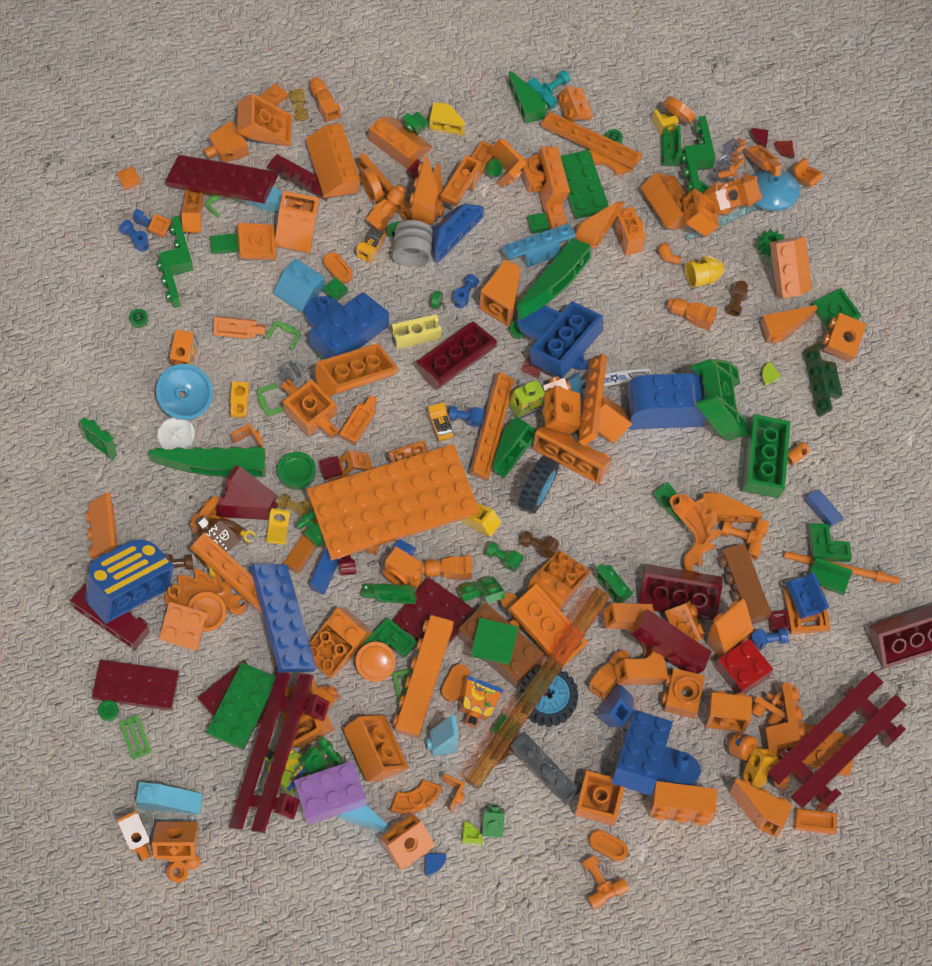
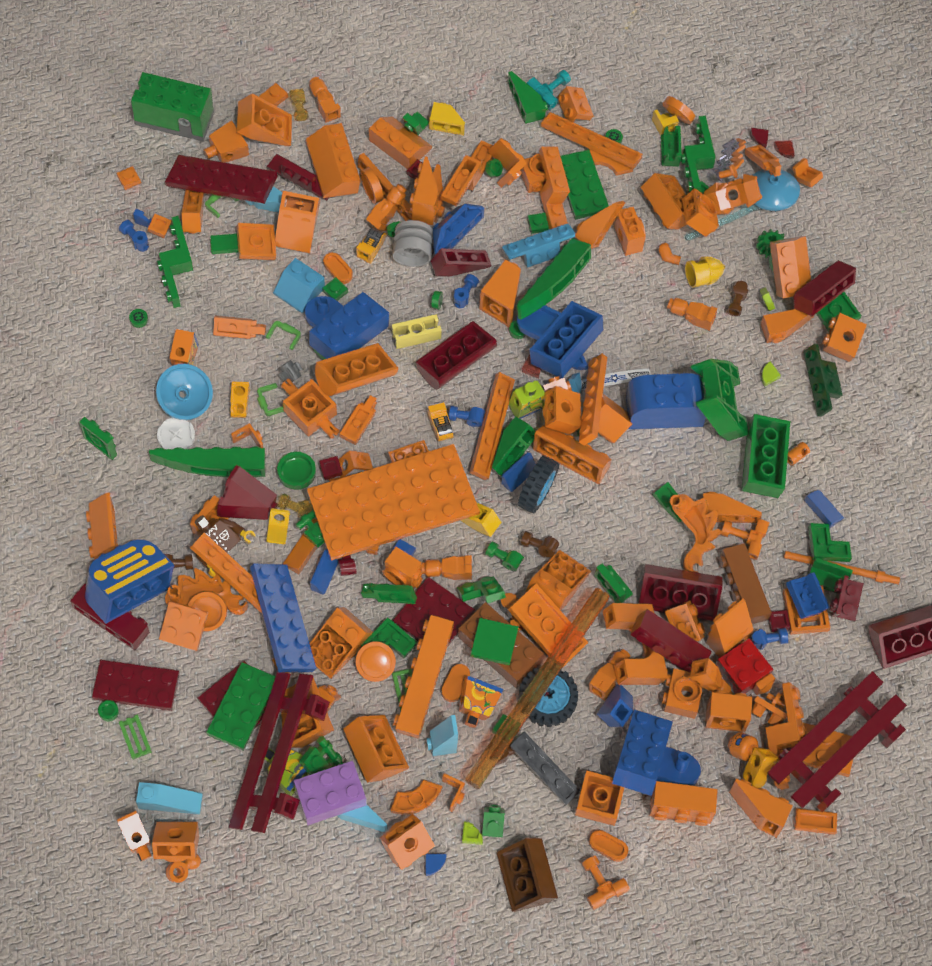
none -> green piece [131,72,214,142]
none -> dark red slope [431,248,492,277]
none -> reddish brown slope [496,838,558,912]
none -> blue slope [501,452,536,492]
none -> orange piece [690,658,732,694]
none -> orange tile [753,673,776,696]
none -> lime tile [759,287,775,311]
none -> dark red brick [793,260,856,316]
none -> dark red bracket [829,575,864,622]

